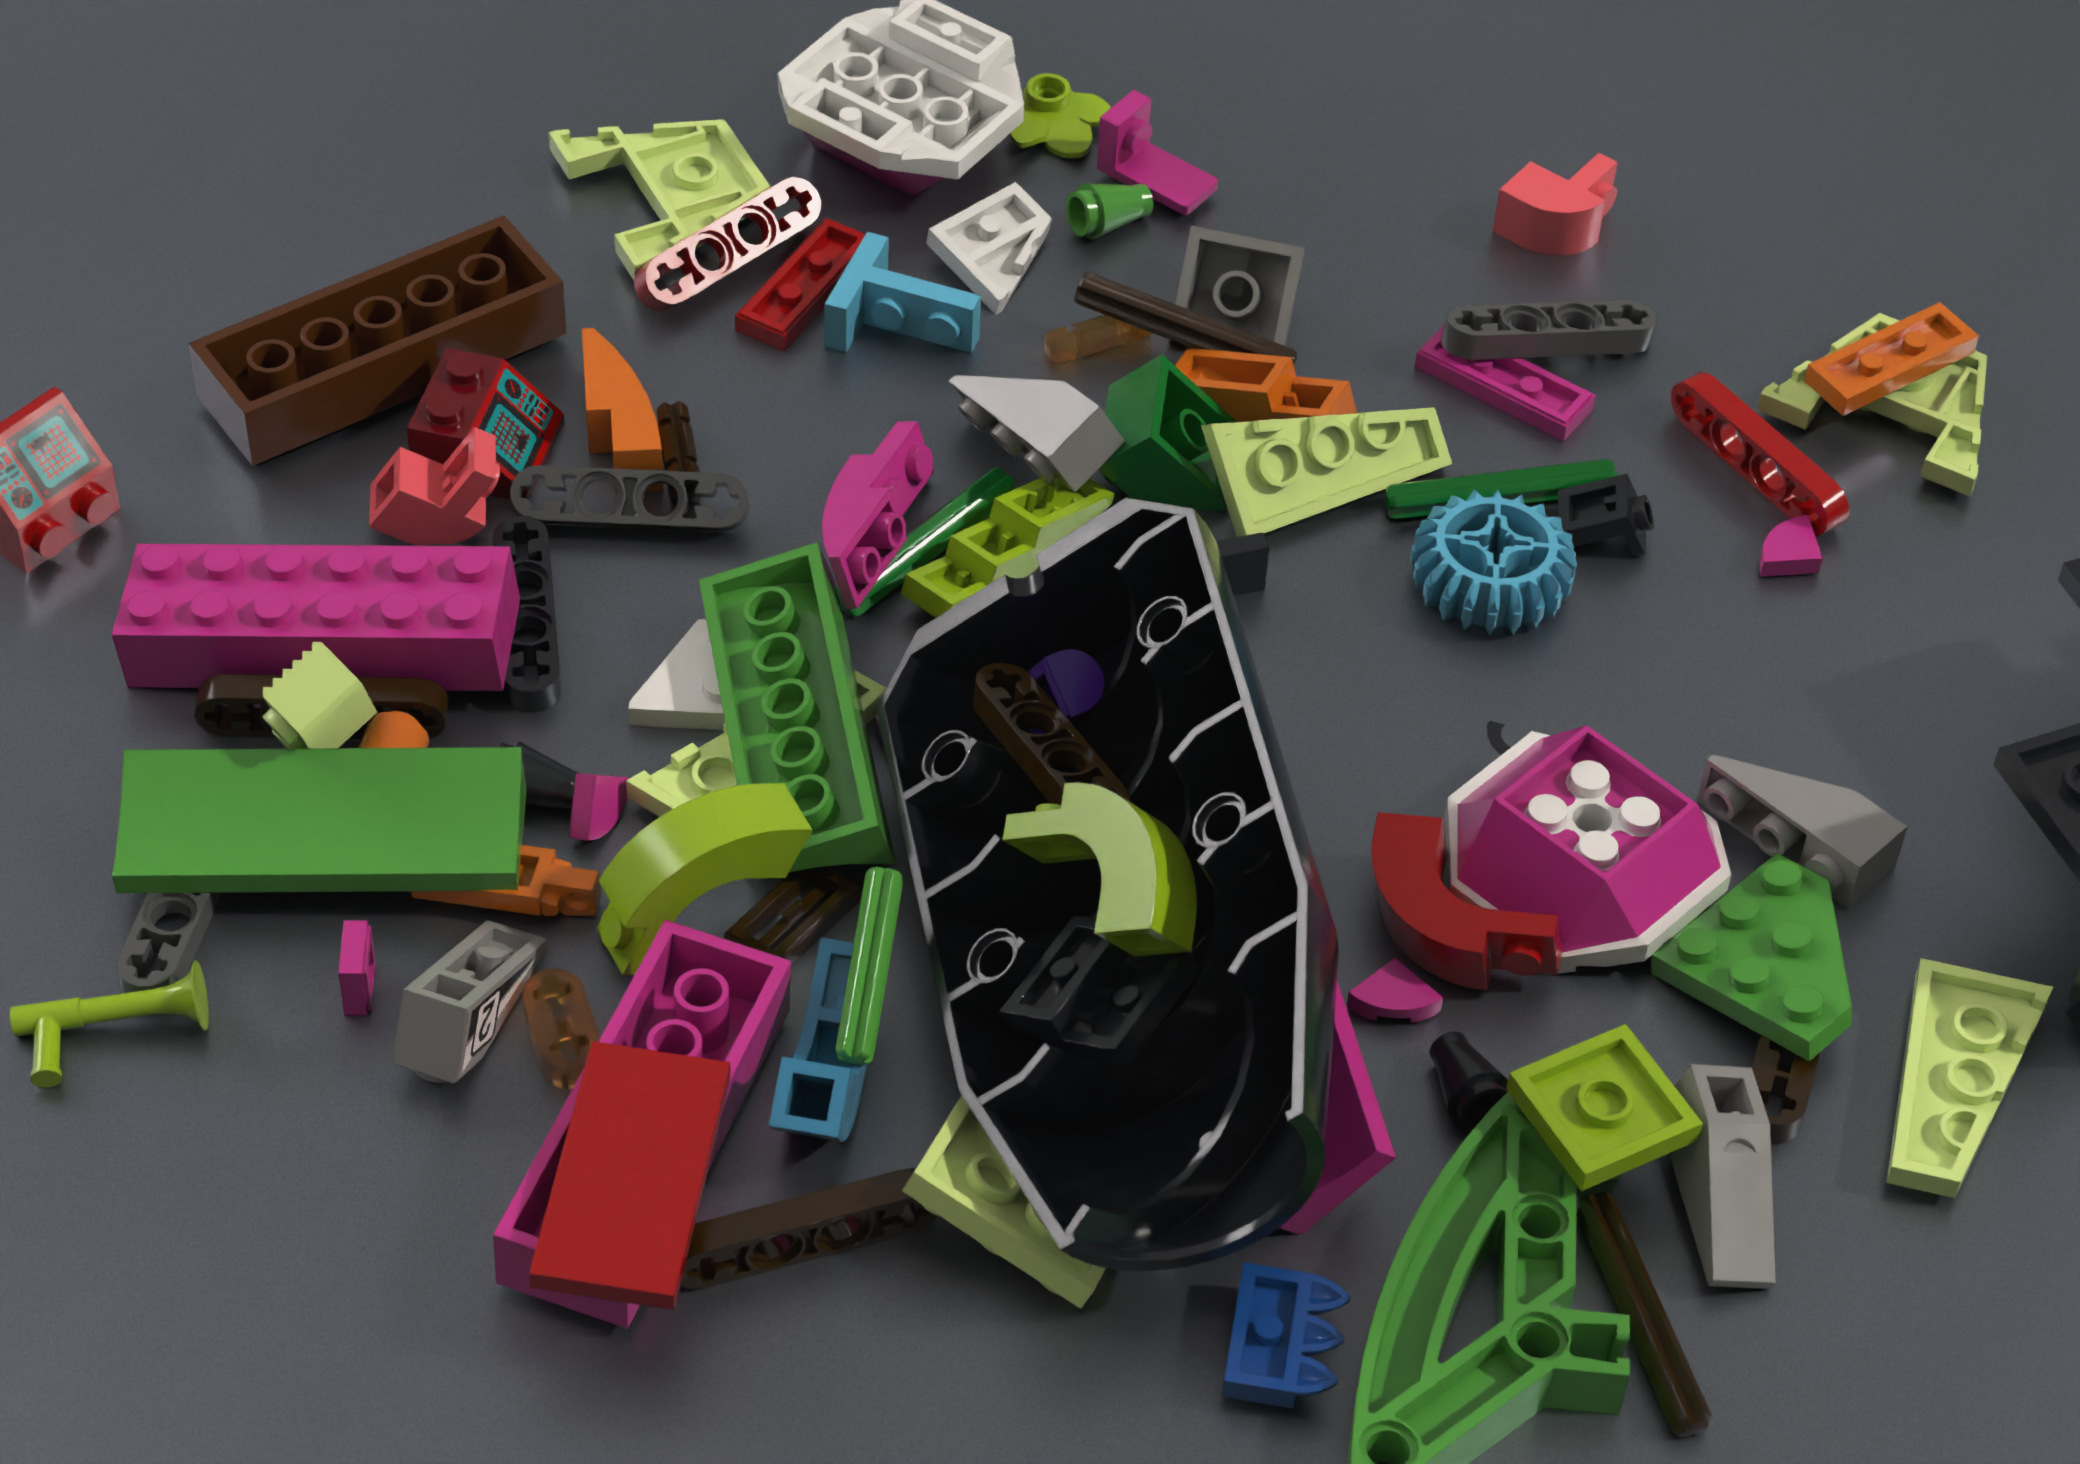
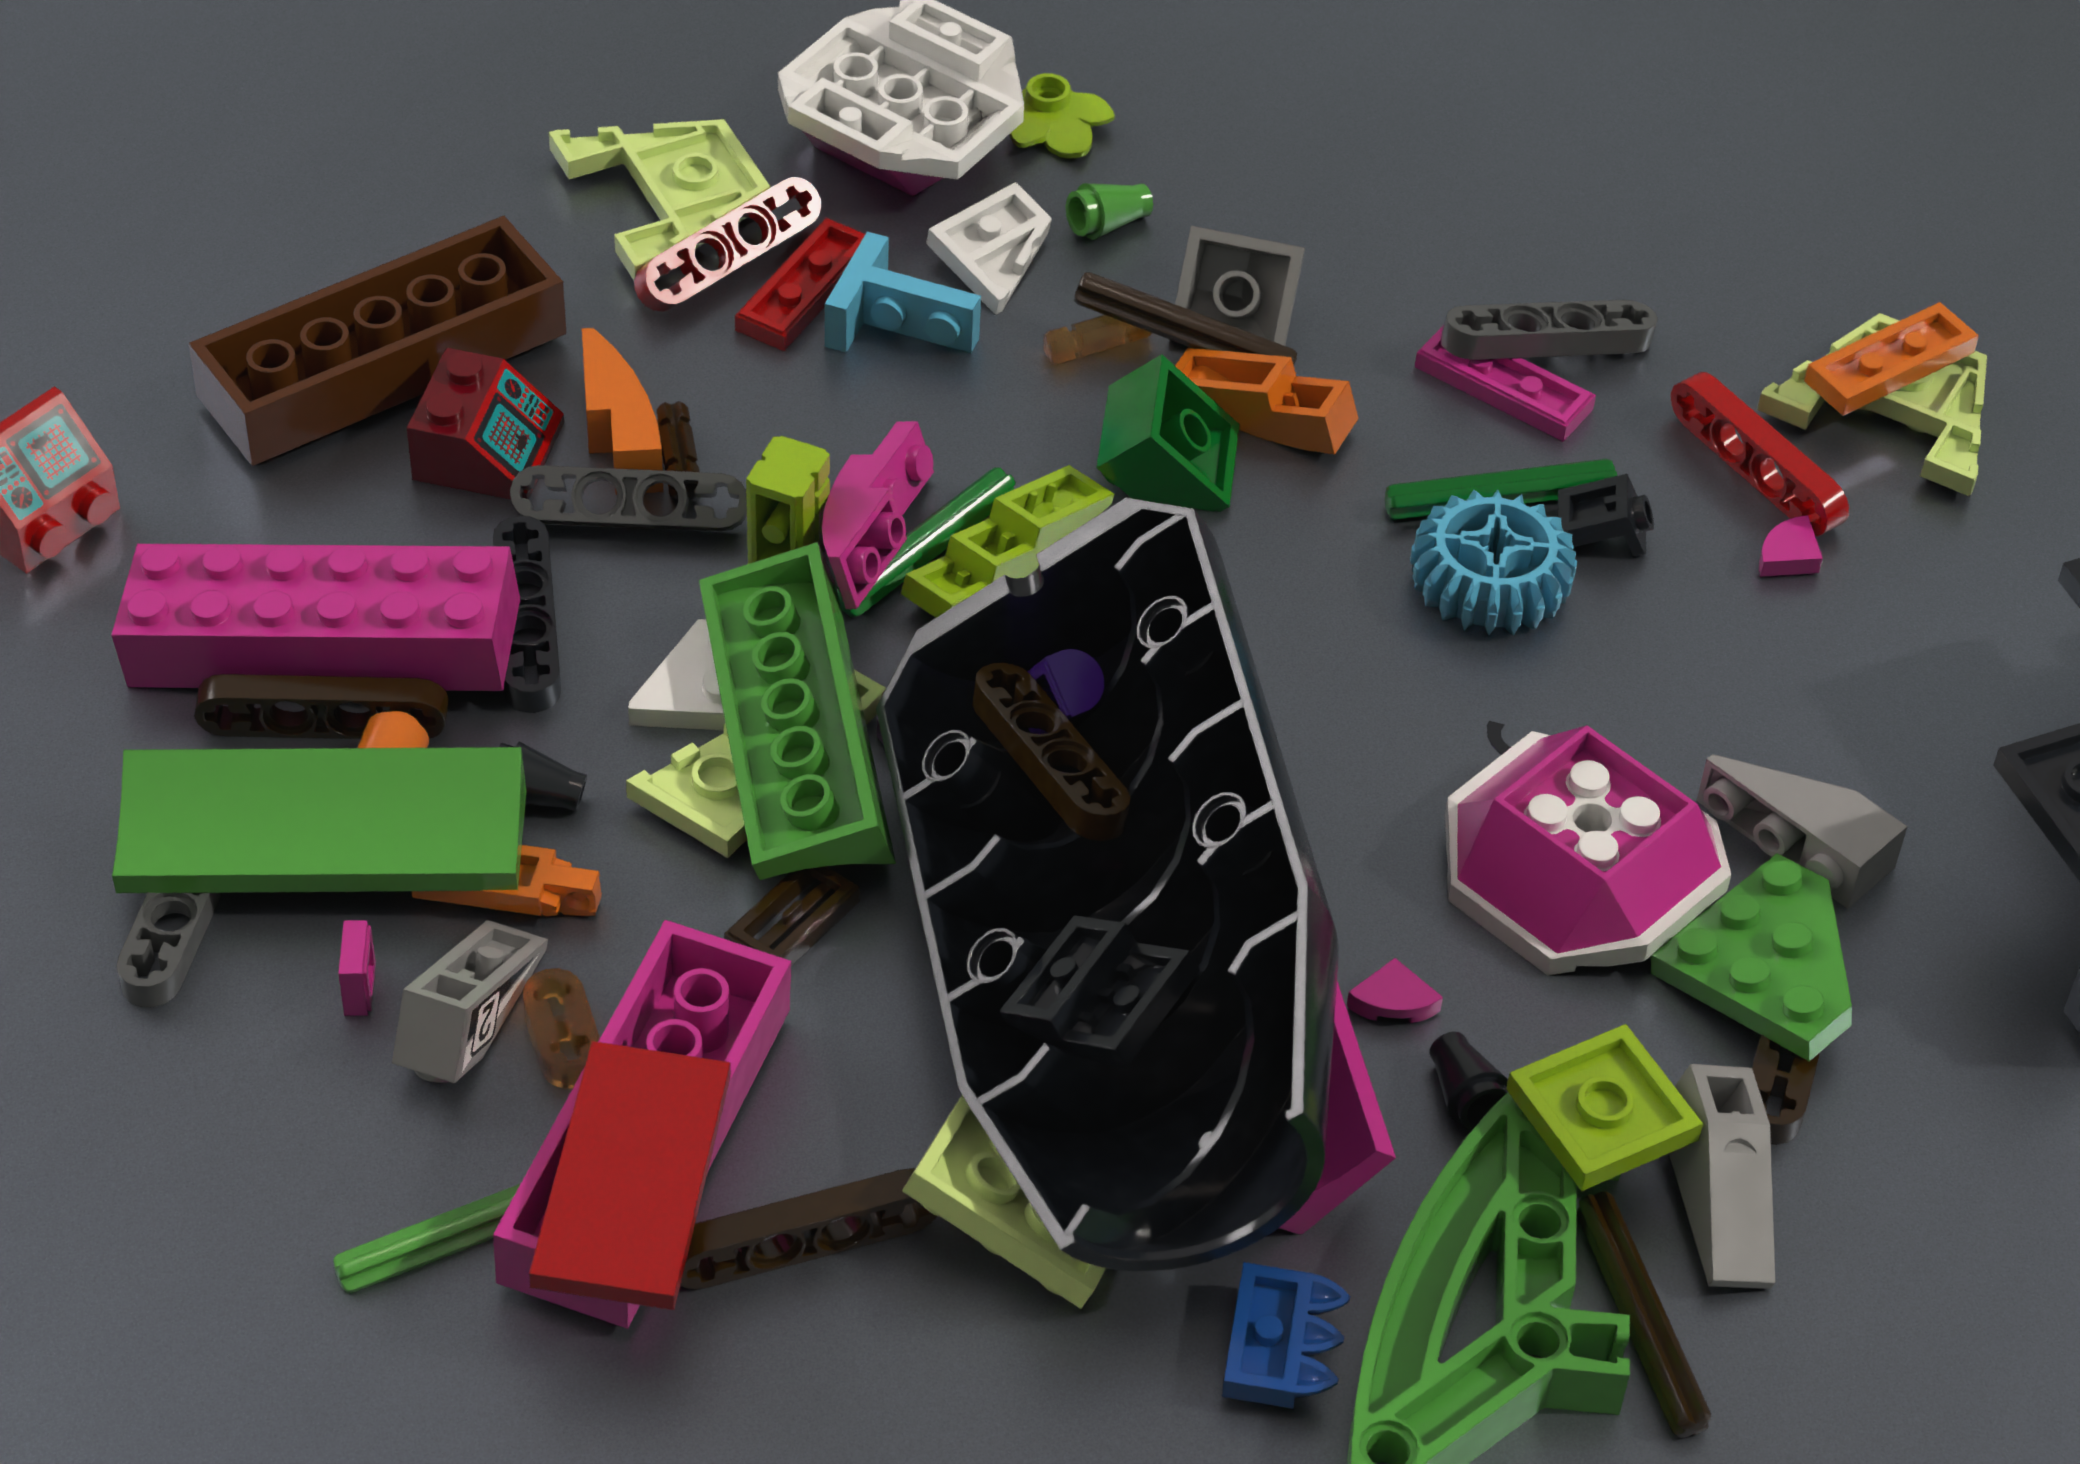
lime piece [10,960,209,1088] -> none
yellowish green brick [262,642,377,749] -> none
coral brick [369,427,500,545] -> none
dark pink tile [569,773,629,841] -> none
lime arch [597,783,812,975] -> none
dark azure arch [768,937,880,1142] -> none
bright green axle [836,867,903,1065] -> none
light grey slope [949,375,1126,492] -> none
lime arch [1003,783,1197,957] -> none
dark pink bracket [1097,90,1218,215] -> none
yellowish green wing [1201,407,1452,537] -> none
black tile [1216,532,1270,596] -> none
red arch [1371,812,1562,991] -> none
coral brick [1493,153,1618,255] -> none
yellowish green wing [1886,958,2053,1198] -> none
none -> bright green axle [333,1184,520,1293]
none -> lime brick [746,436,830,564]

